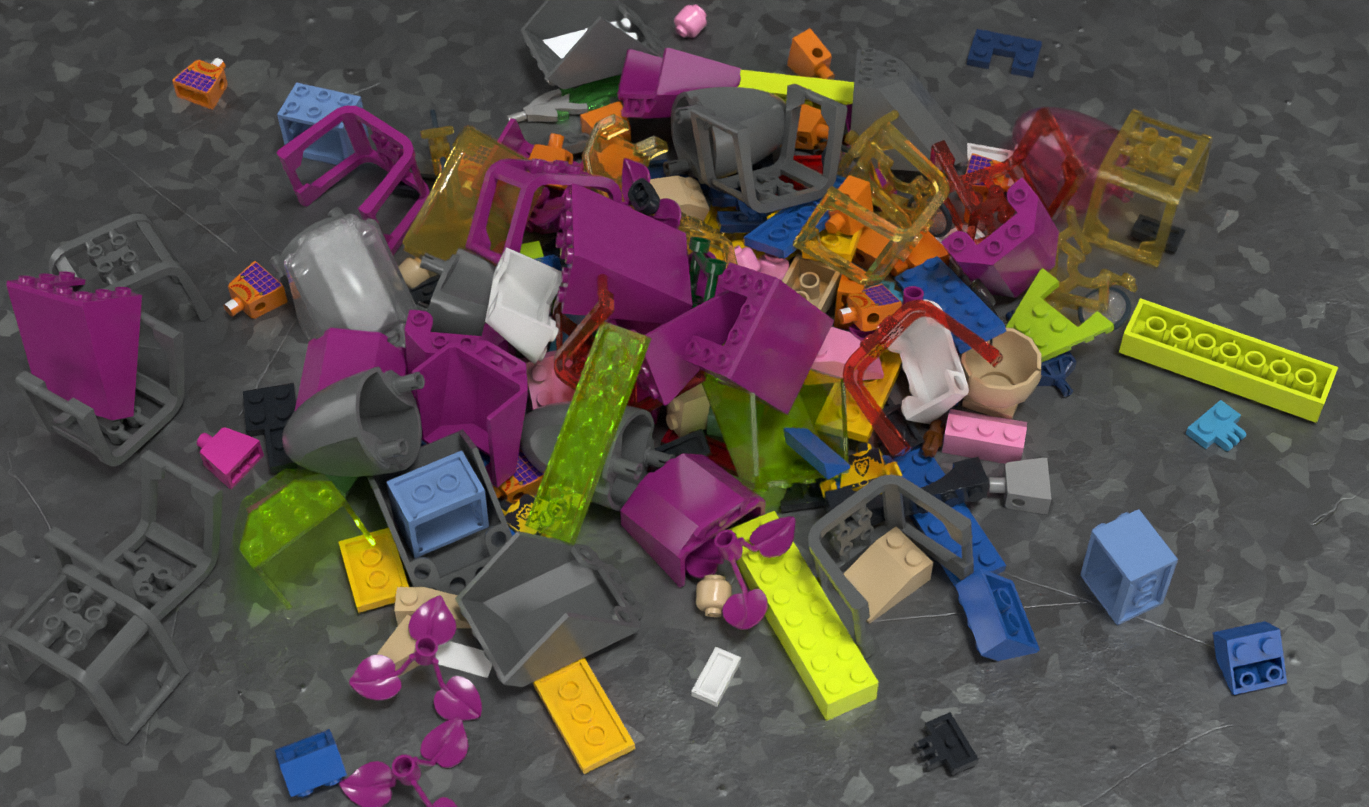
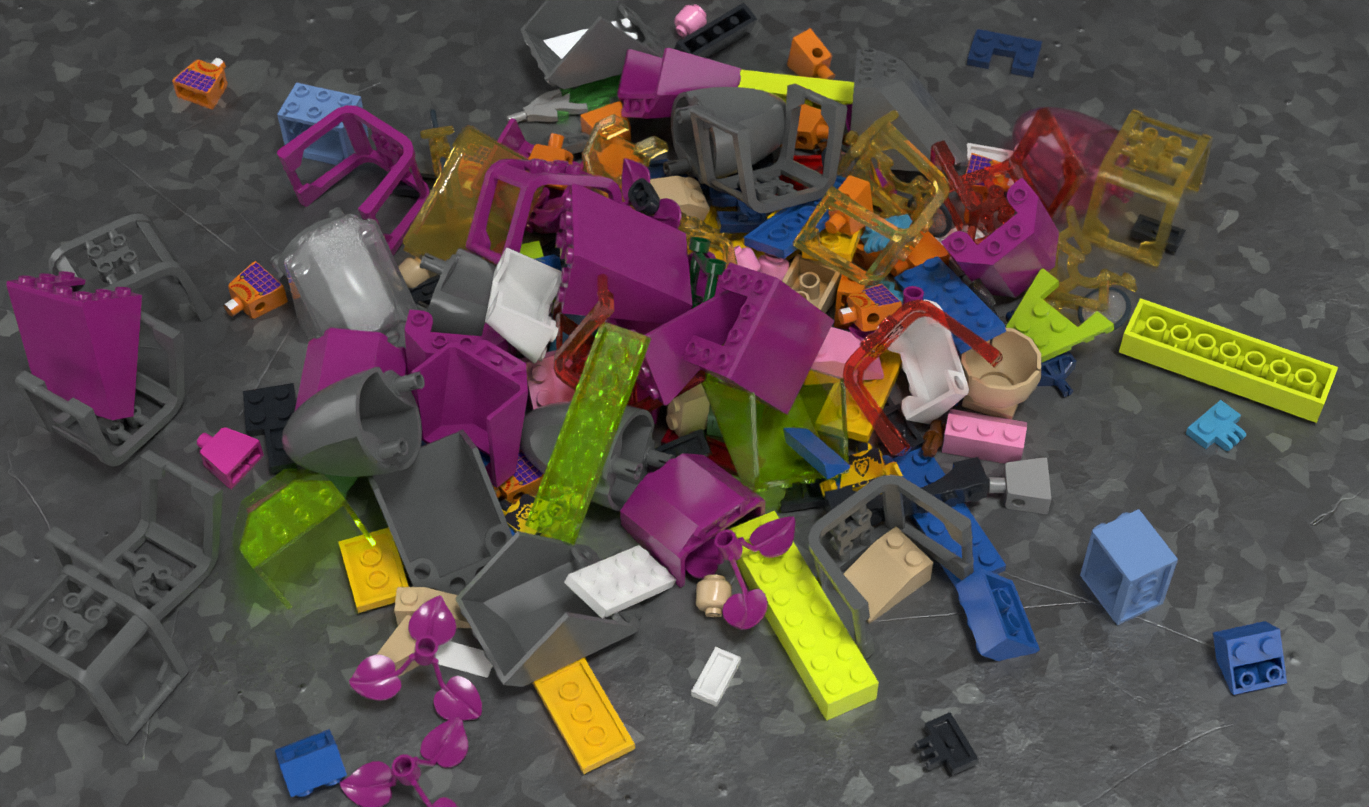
medium blue container [386,451,489,558] -> none
none -> white plate [564,545,676,618]
none -> black brick [674,3,757,59]
none -> dark azure hinge [860,214,912,253]

